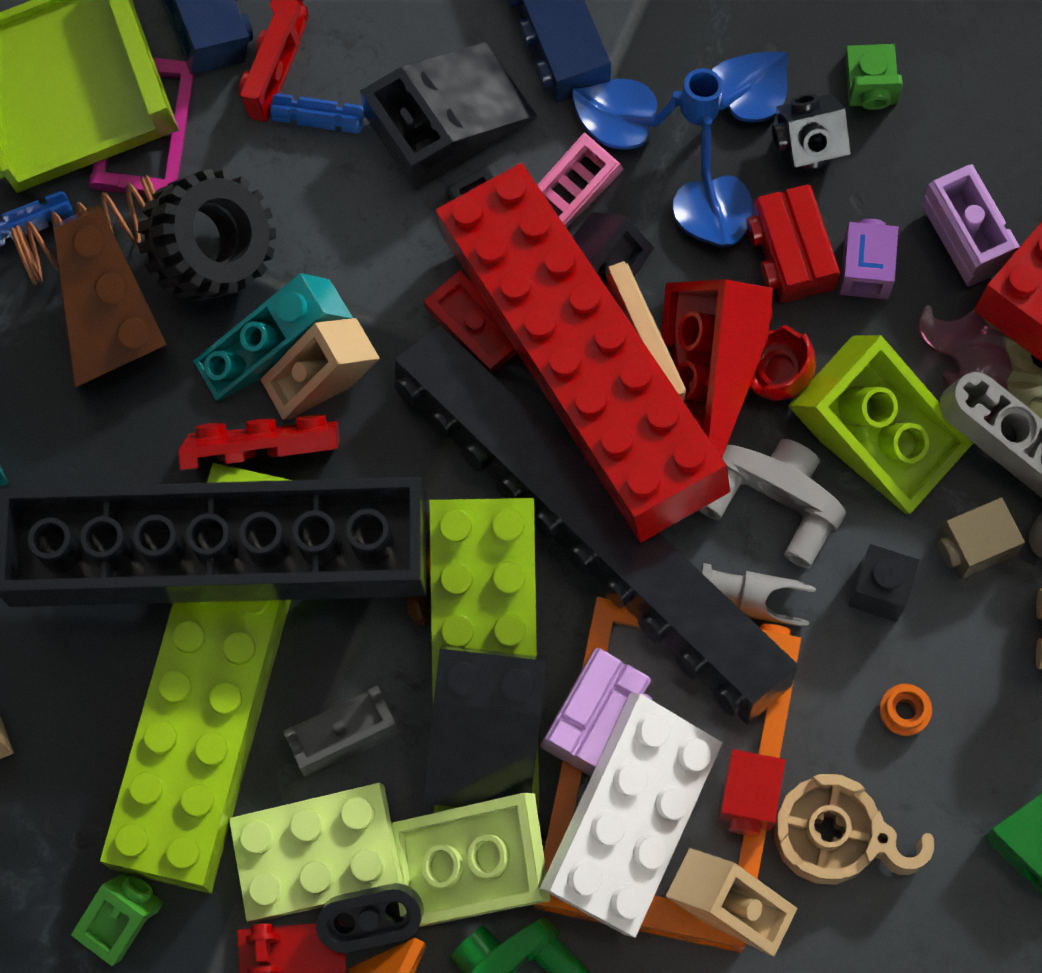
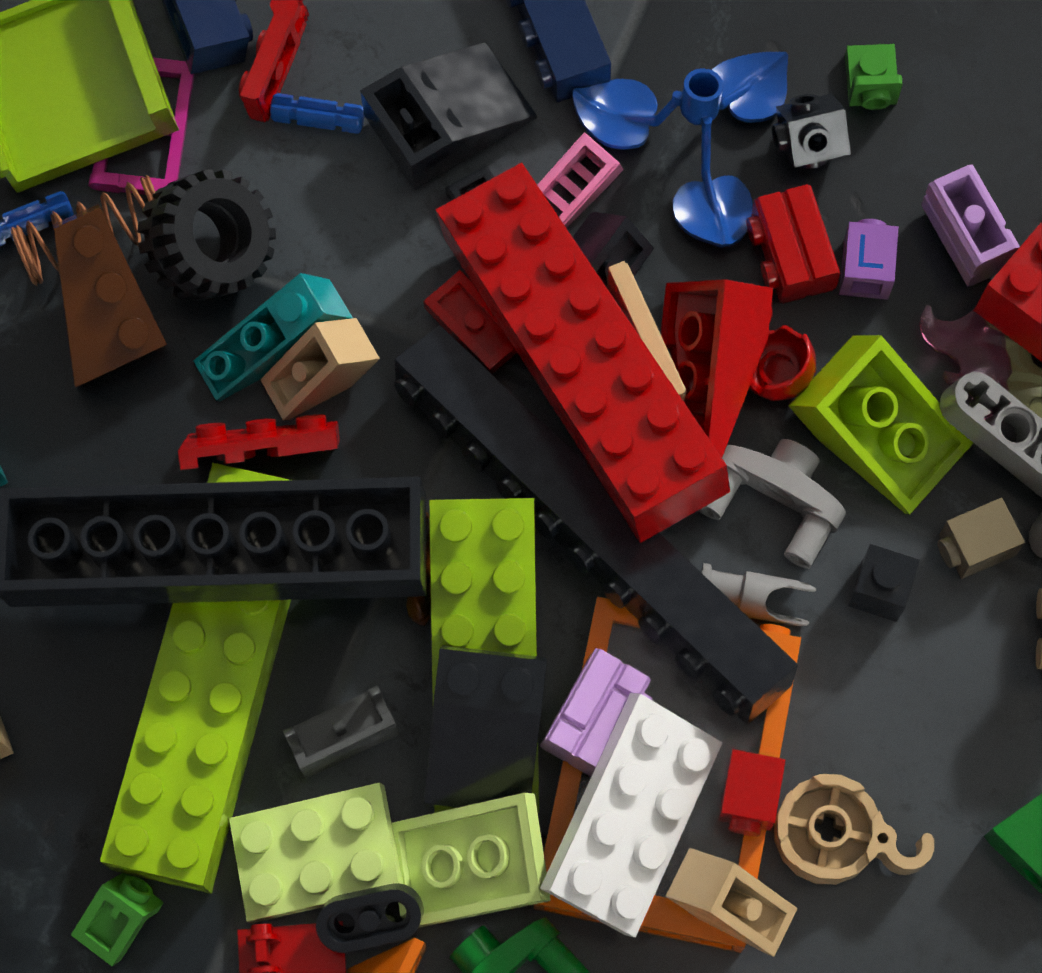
orange plate [879,684,932,736] -> none

